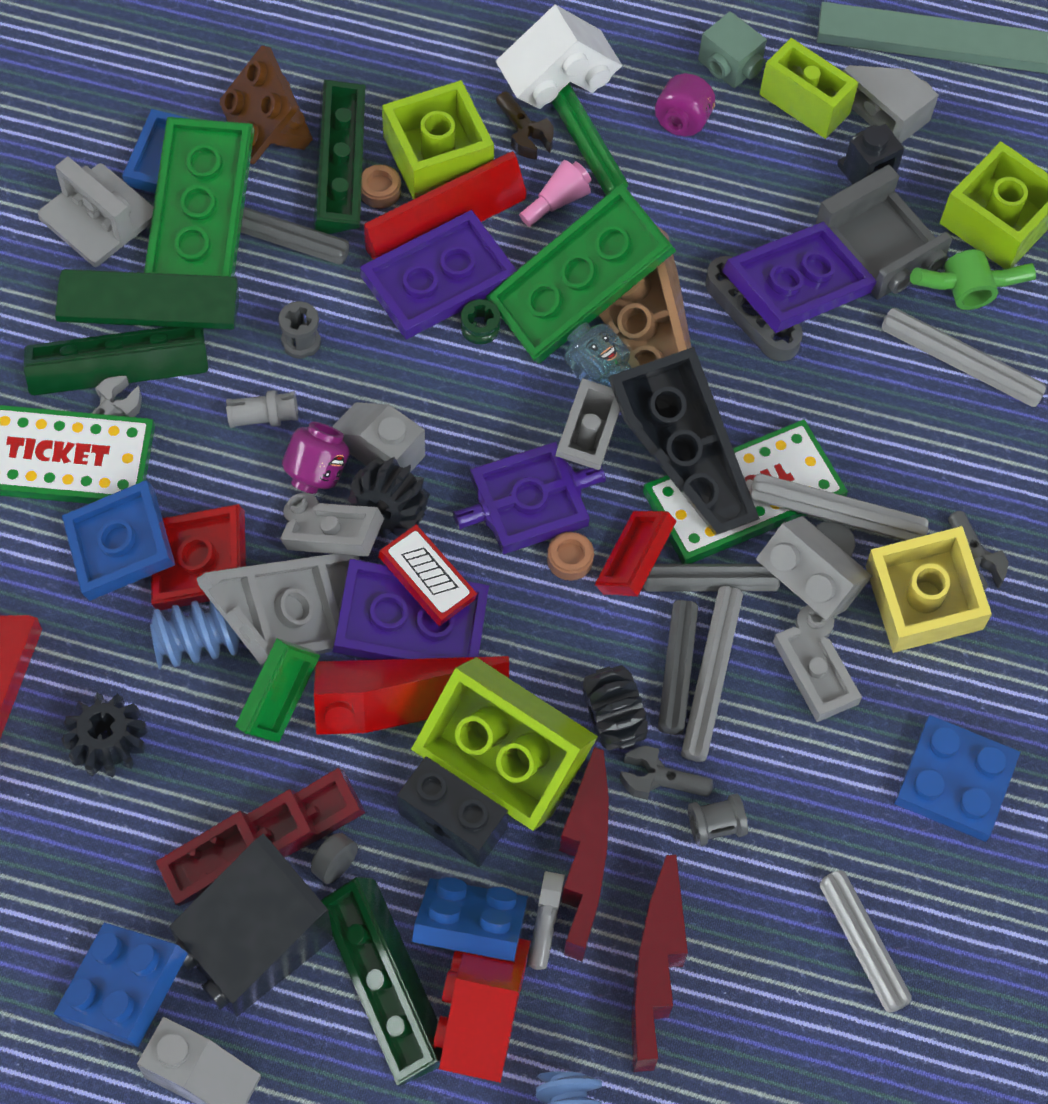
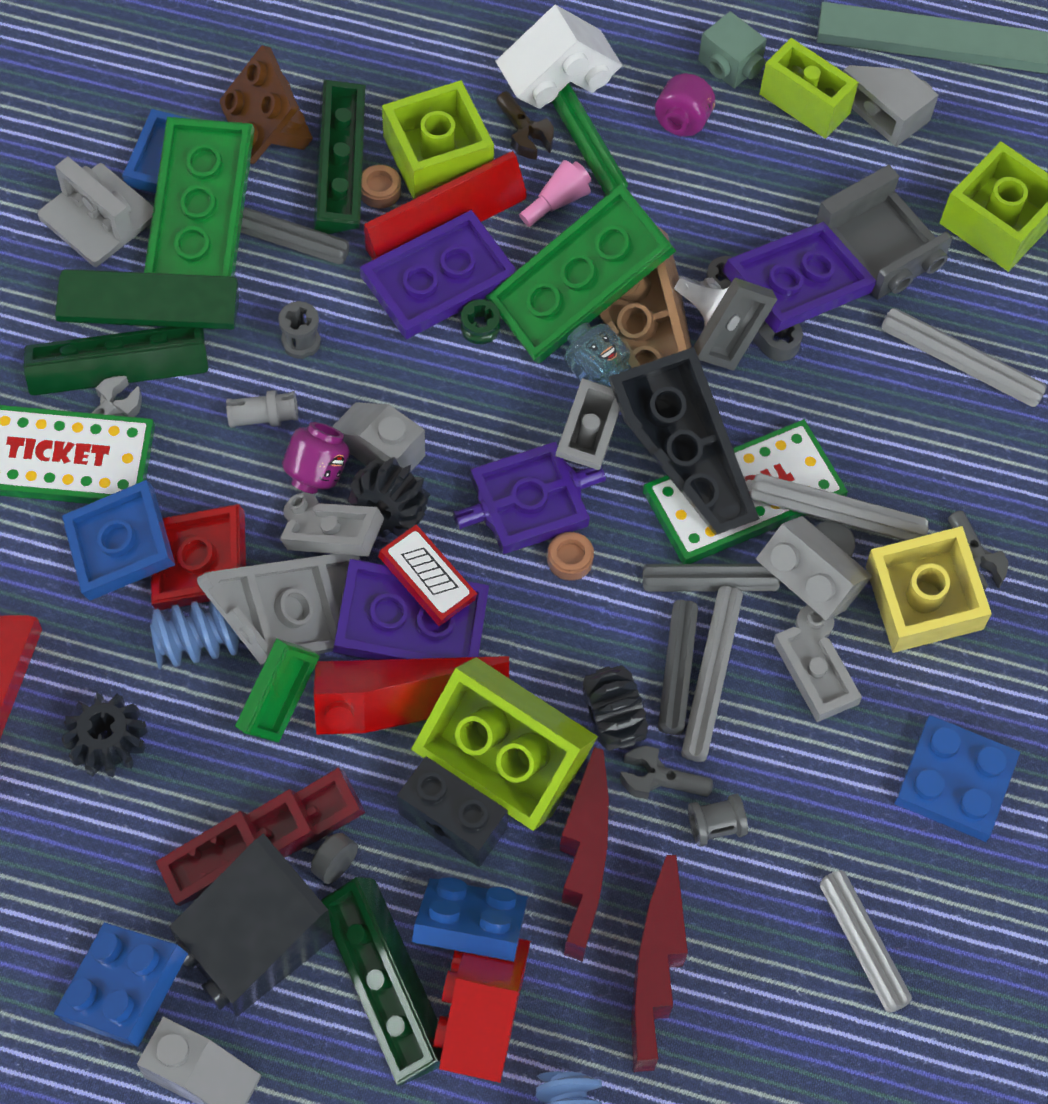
light grey bar [527,871,565,970] -> none
red tile [595,511,677,596] -> none
black brick [837,124,905,185] -> none
bright green piece [910,249,1036,310] -> none
none -> dark grey piece [674,277,777,371]

